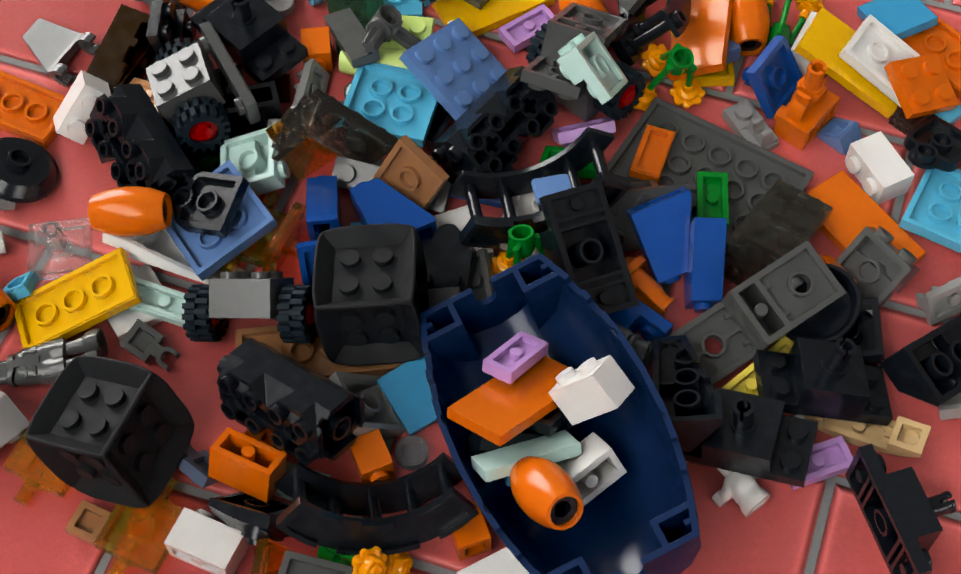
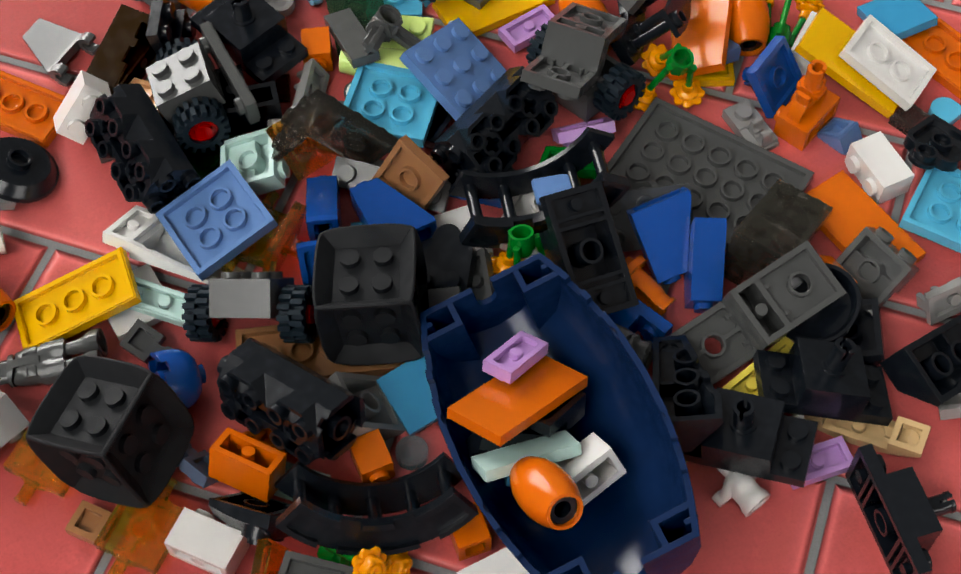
medium azure tile [3,271,40,302] -> none
clear tile [27,217,93,281] -> none
orange piece [88,186,173,237] -> none
black plate [171,172,250,237] -> none
white brick [548,355,635,425] -> none
light aqua plate [557,31,628,105] -> none
orange tile [629,124,676,184] -> none
green plate [696,171,729,230] -> none
orange plate [884,53,960,119] -> none
none -> blue cylinder [148,349,206,409]

